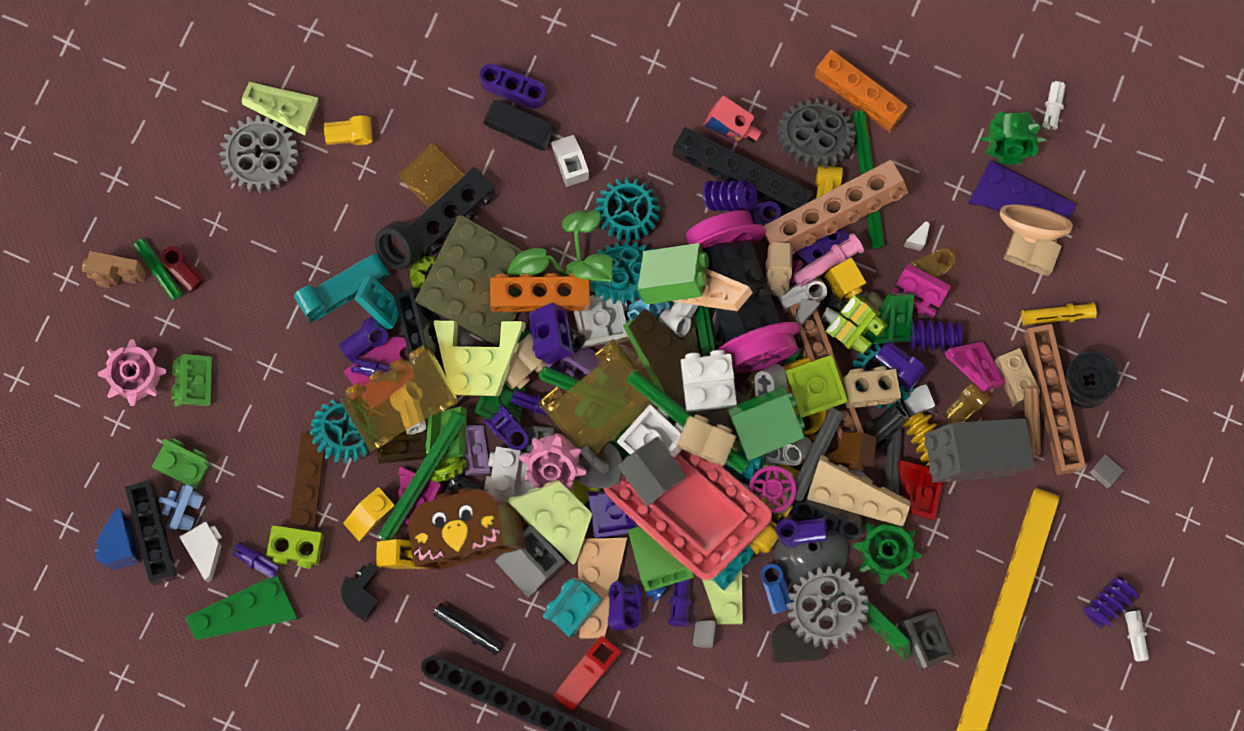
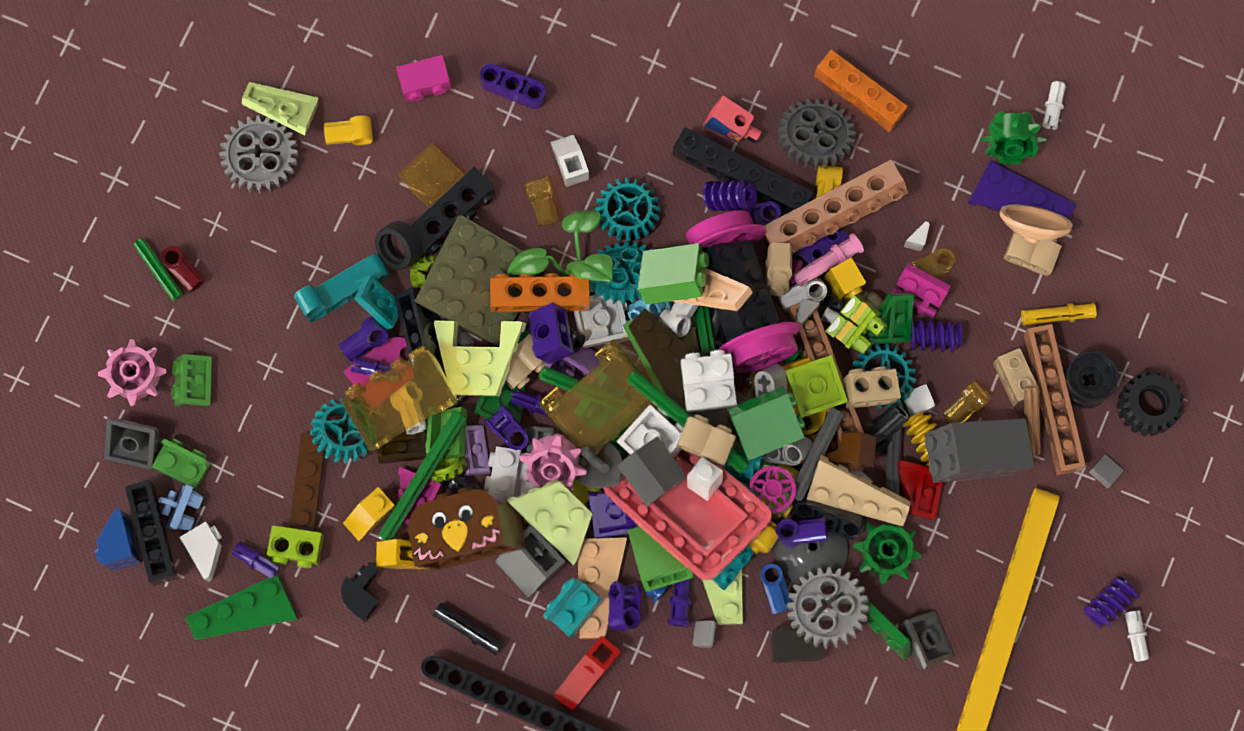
medium nougat plate [82,251,146,288] -> none
black beam [483,100,555,151] -> none
green axle [852,111,885,249] -> none
dark purple piece [875,341,927,389] -> none
dark pink wing [945,341,1006,392] -> none
none -> dark grey slope [104,417,162,470]
none -> dark pink brick [396,55,451,102]
none -> clear yellow piece [524,176,558,227]
none -> white brick [687,457,723,501]
none -> black tyre [1117,371,1184,436]

